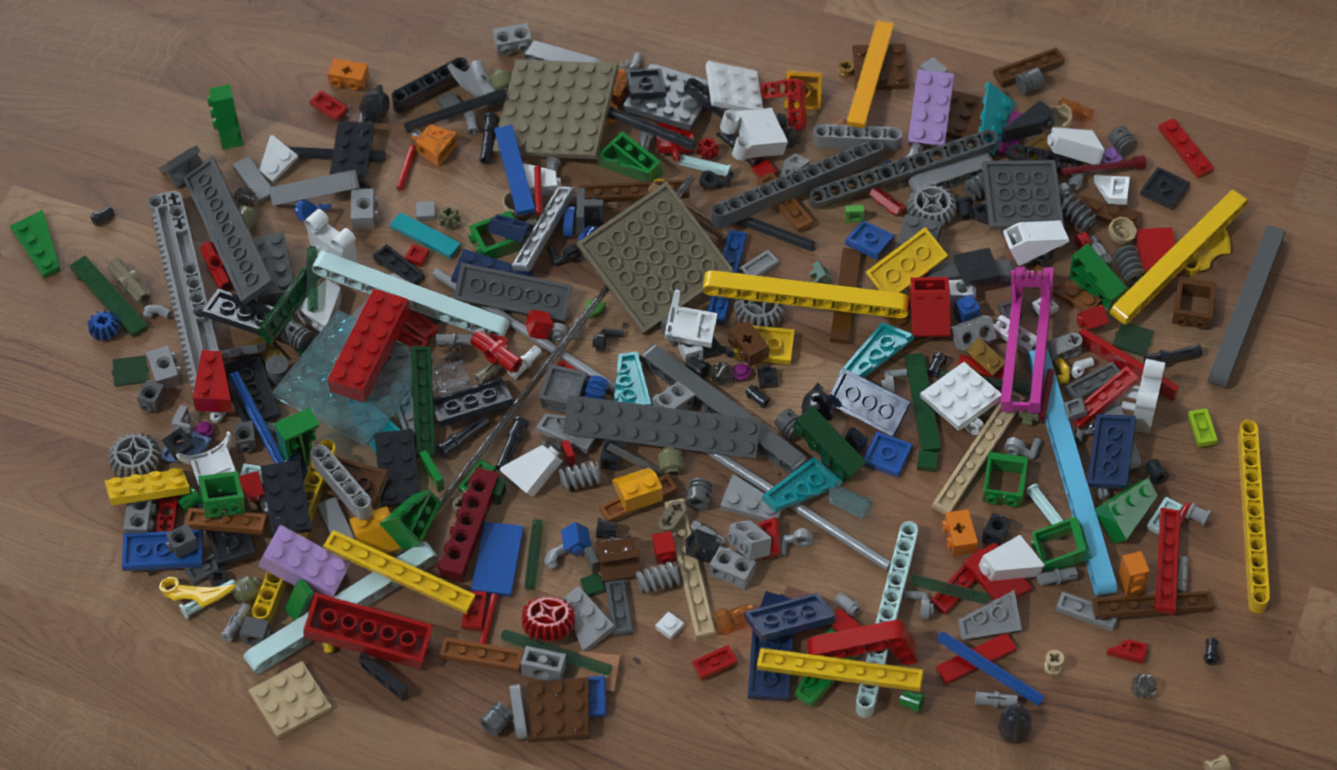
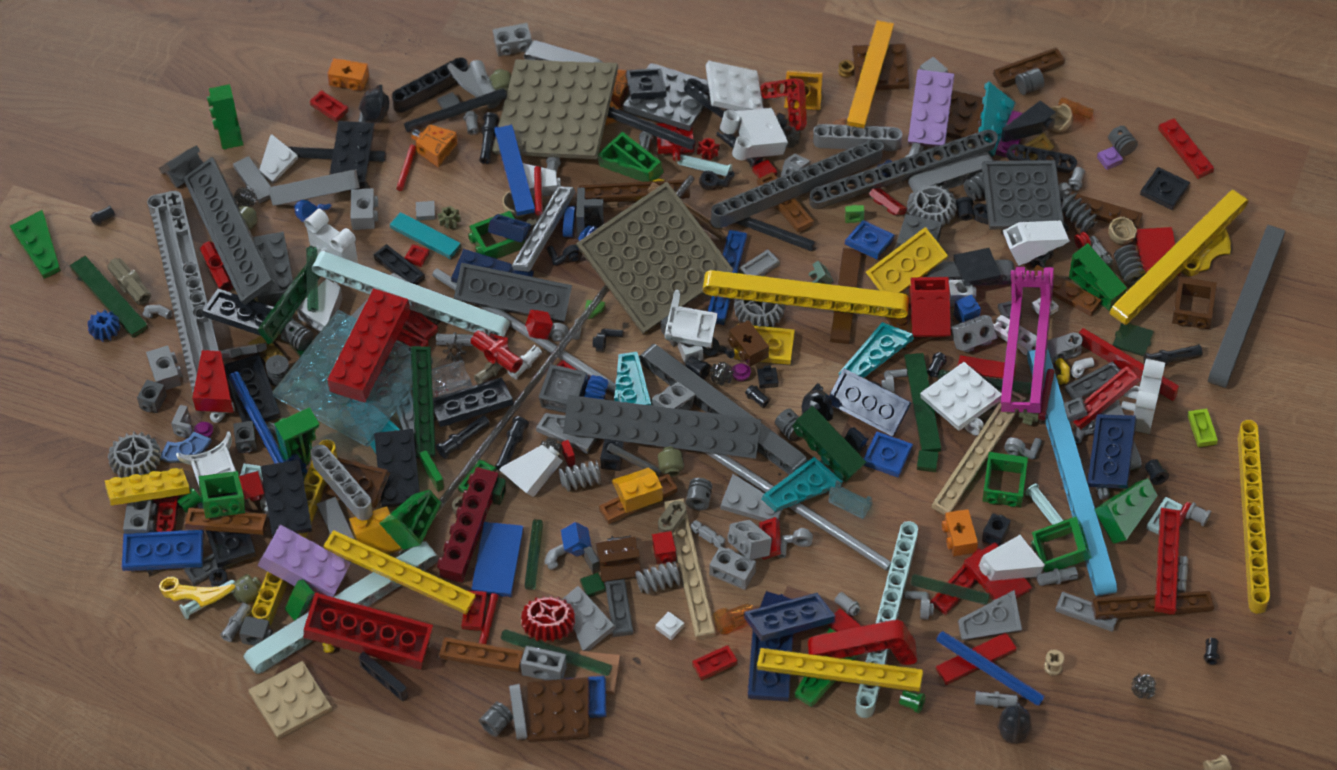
clear green piece [111,355,149,387] -> none
black brick [162,427,195,461] -> none
dark grey brick [165,523,199,559] -> none
black bush [595,518,617,538] -> none
light grey arm [621,52,643,71] -> none
black brick [685,529,717,563] -> none
pearl gold plate [965,337,1005,377] -> none
white slope [1047,127,1104,164] -> none
dark red piece [1061,155,1147,175] -> none
red brick [1077,305,1109,331] -> none
white wing [1094,175,1130,205] -> none
red tile [1106,639,1148,664] -> none
orange brick [1118,551,1150,596] -> none

